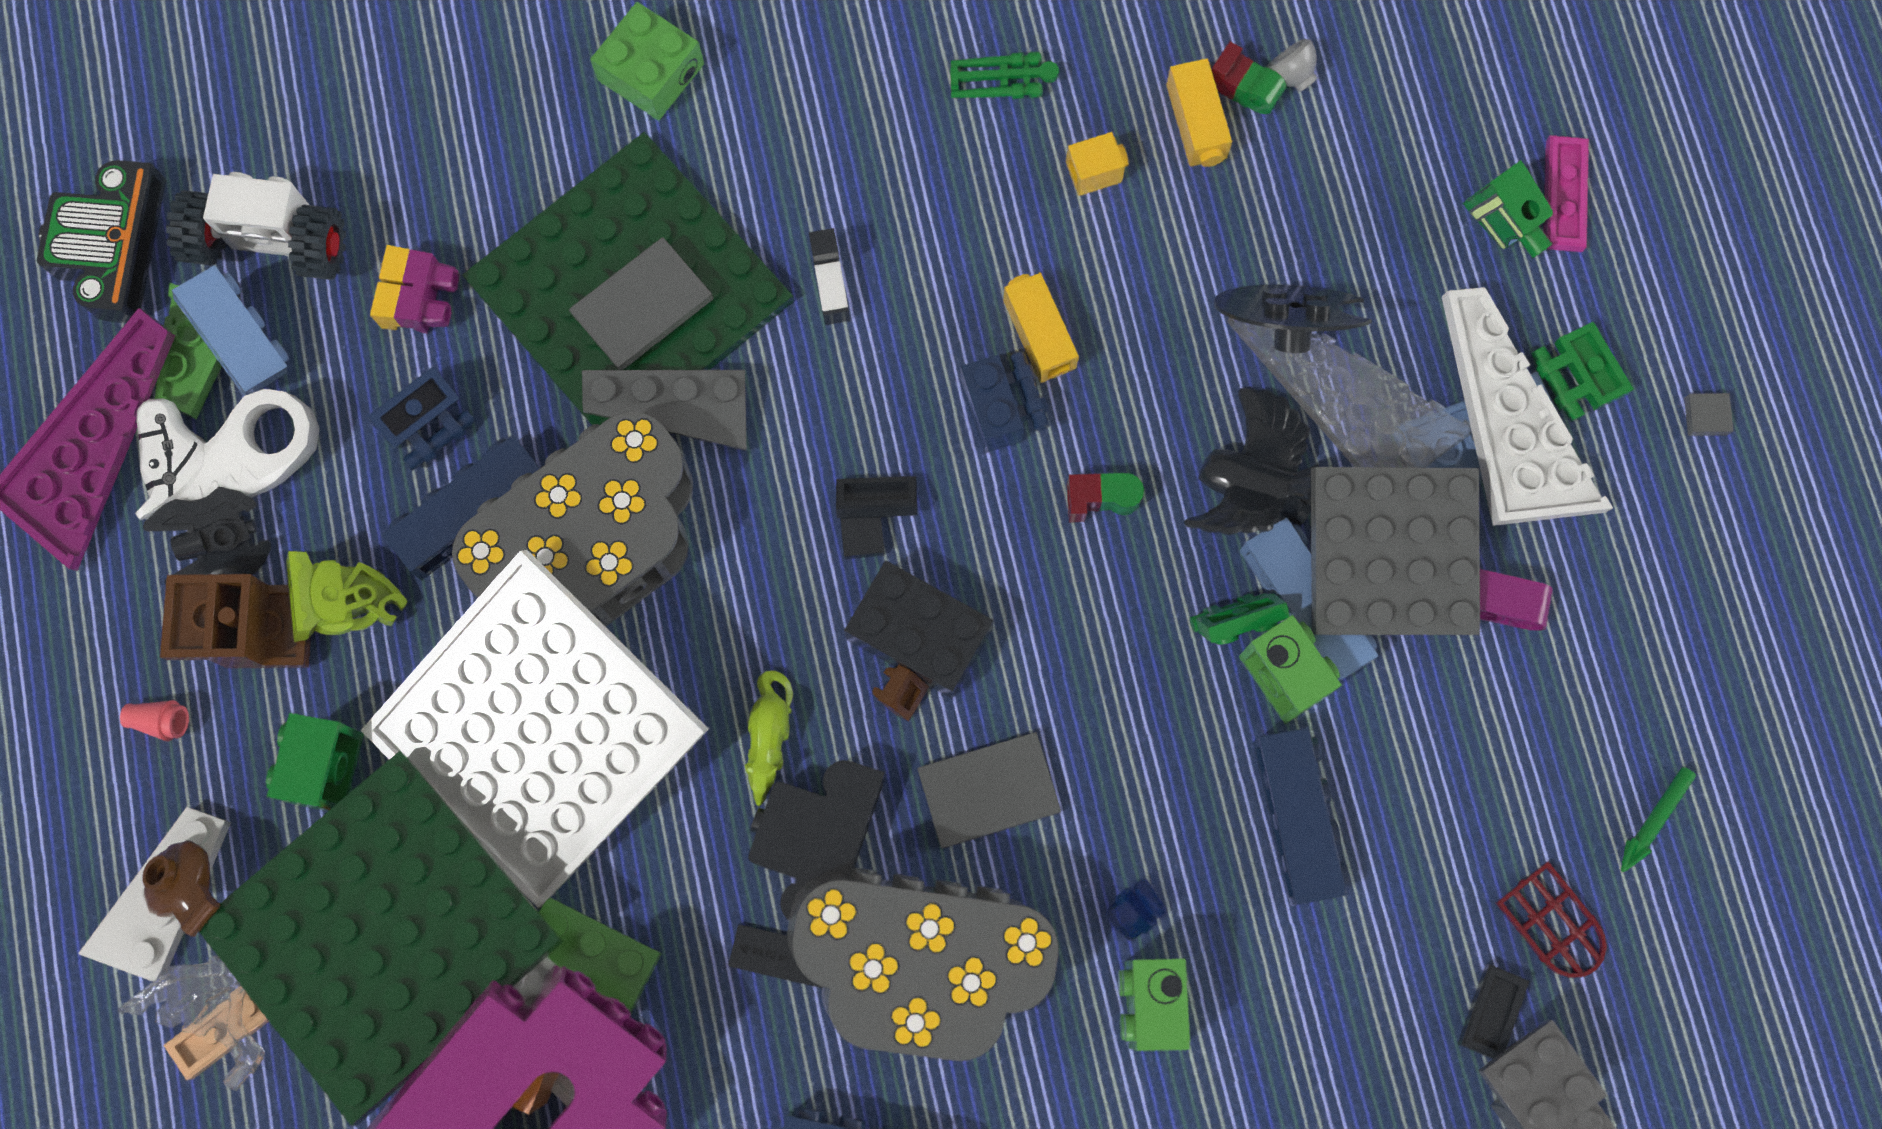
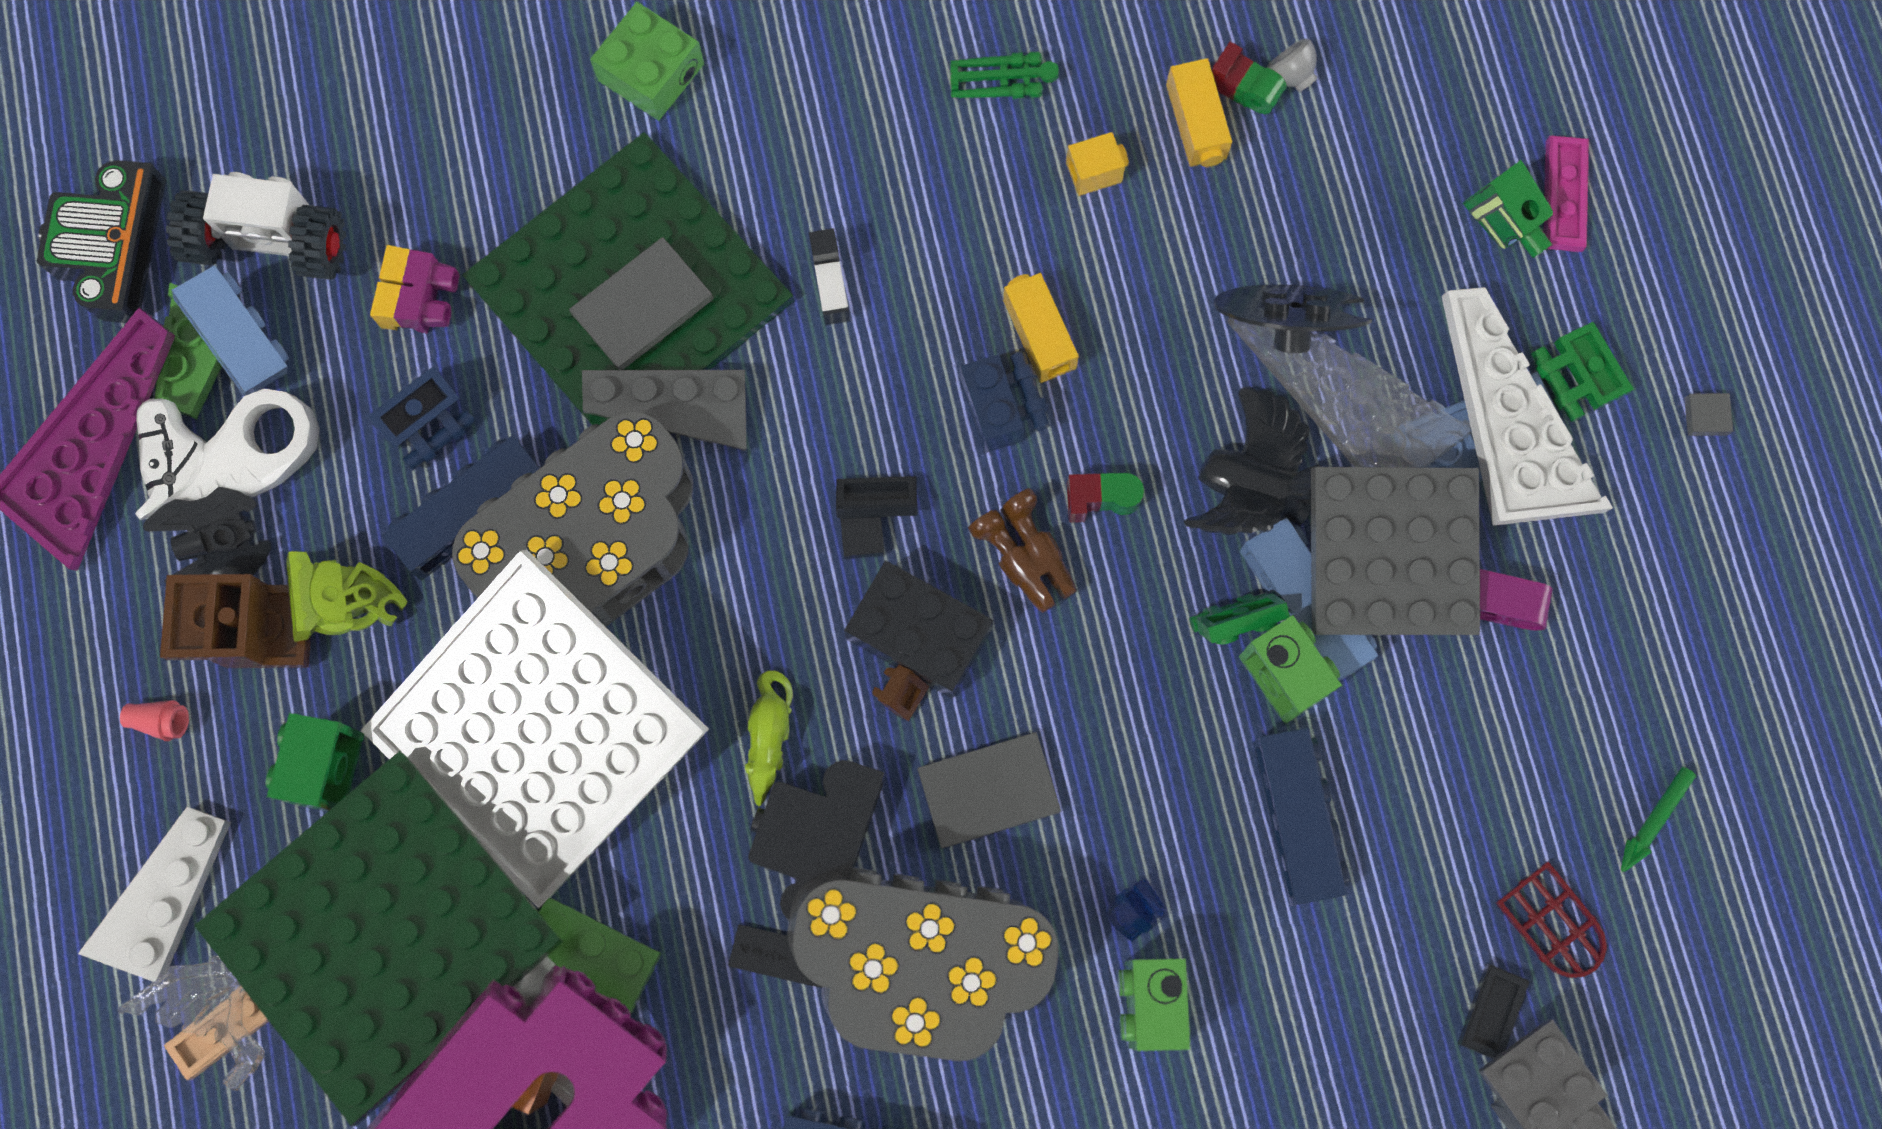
reddish brown animal [142,840,220,937] -> none
none -> reddish brown piece [968,488,1077,613]

